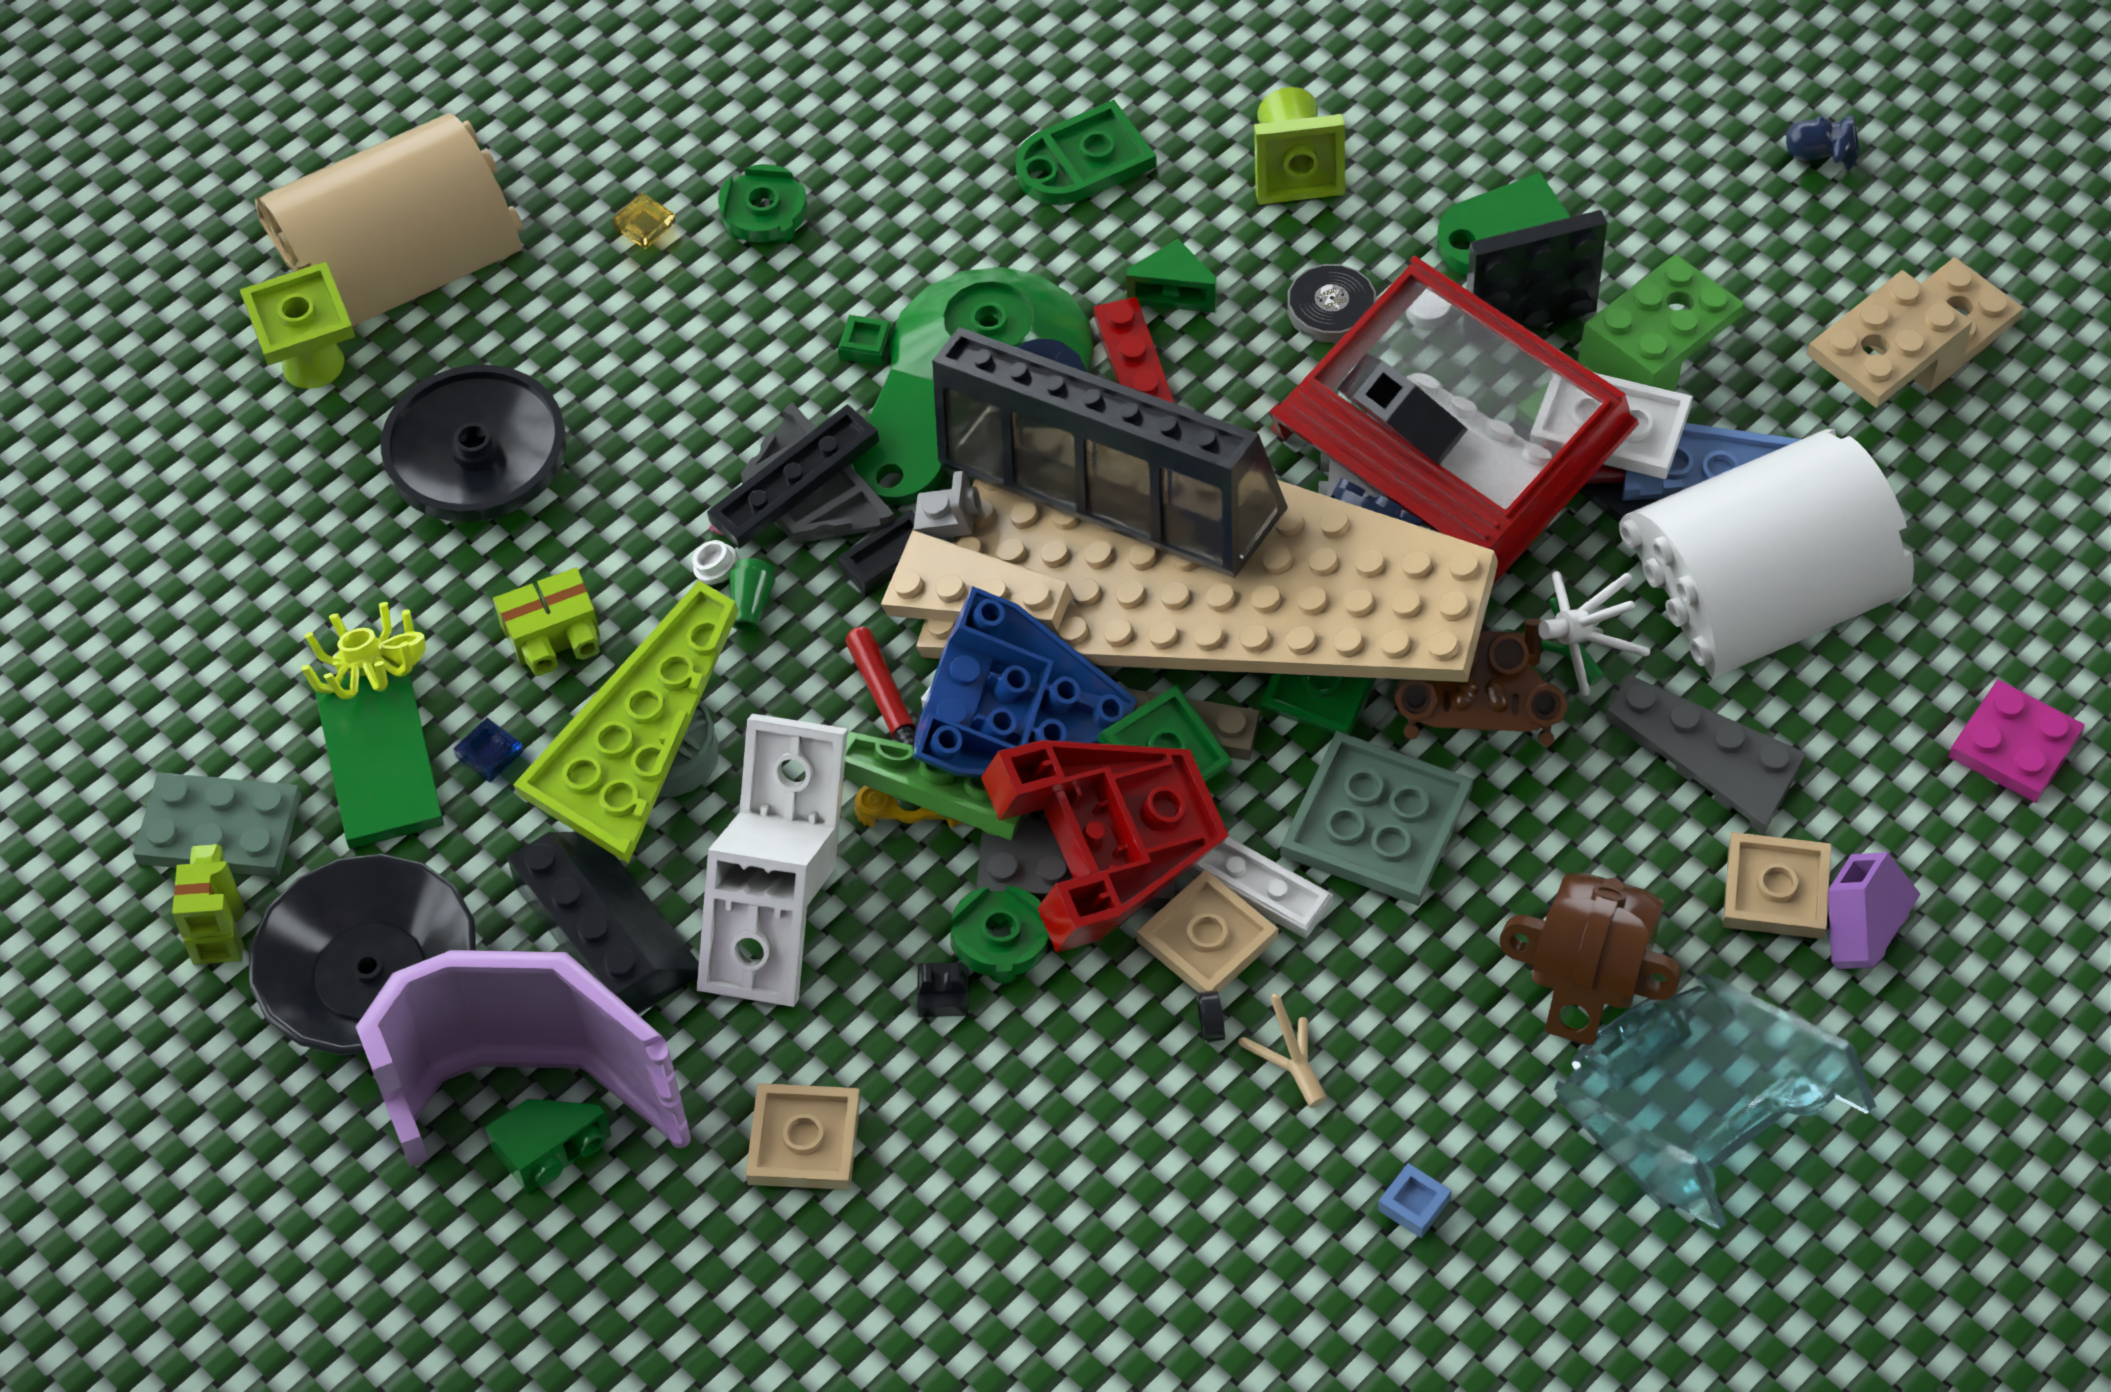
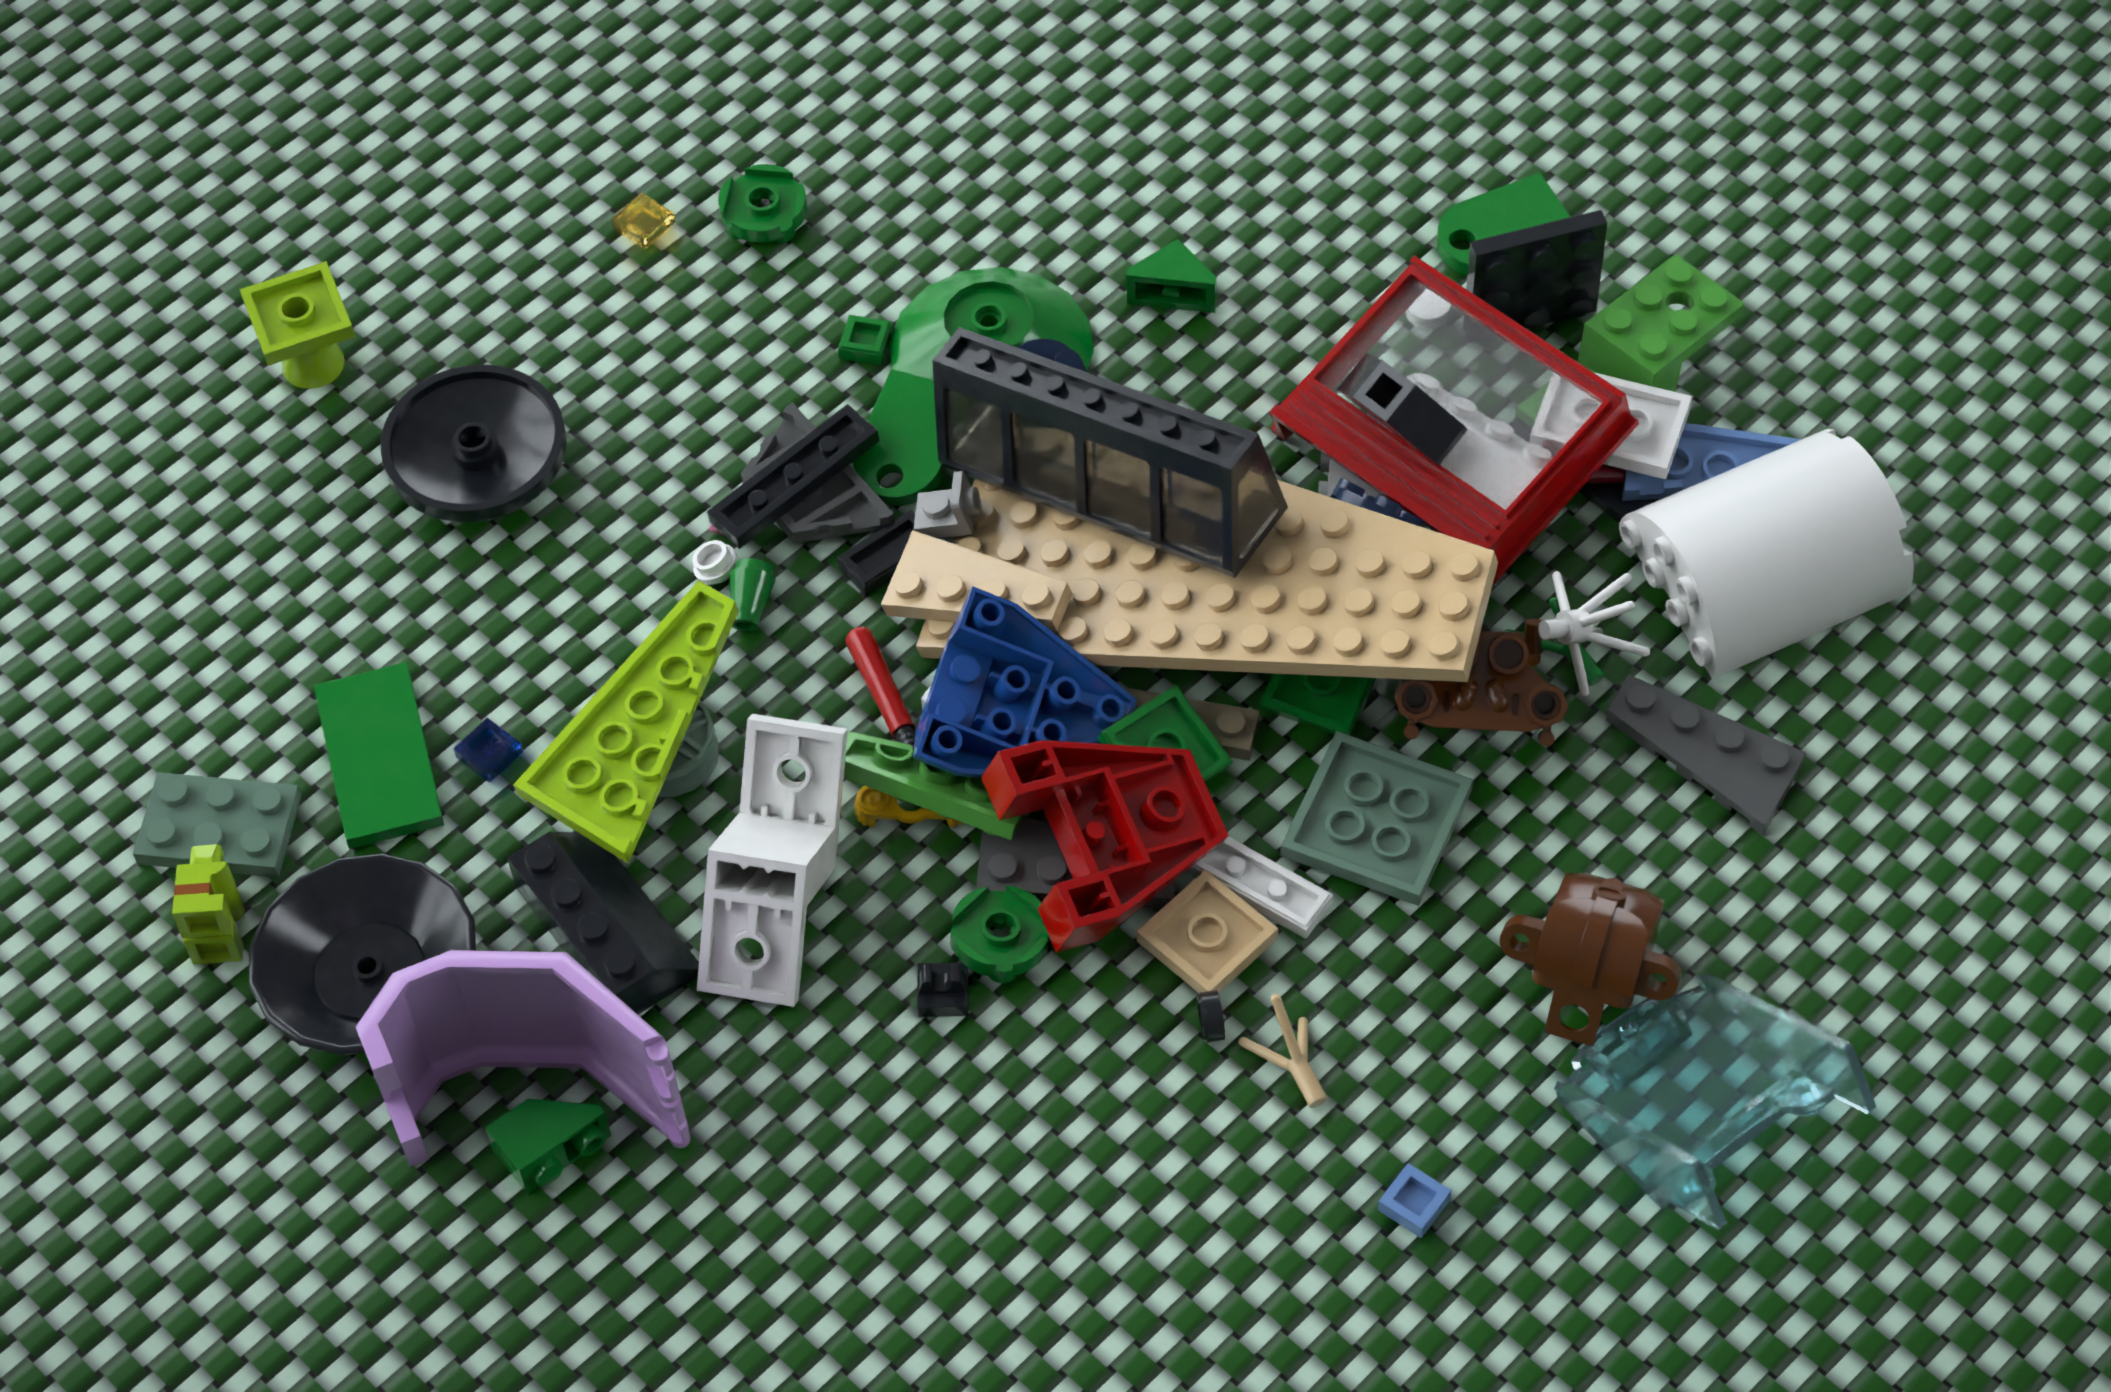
tan cylinder [255,113,523,327] -> none
neon yellow animal [301,602,426,699] -> none
lime hips [493,567,600,677] -> none
tan plate [745,1083,861,1190] -> none
green tile [1015,99,1157,205] -> none
red plate [1093,297,1175,404] -> none
lime plant [1254,87,1345,205] -> none
black tile [1287,264,1376,343] -> none
tan plate [1723,832,1831,939] -> none
dark blue animal [1786,115,1860,170] -> none
tan bracket [1807,257,2024,408] -> none
medium lavender slope [1828,852,1920,969] -> none
dark pink plate [1949,679,2085,803] -> none

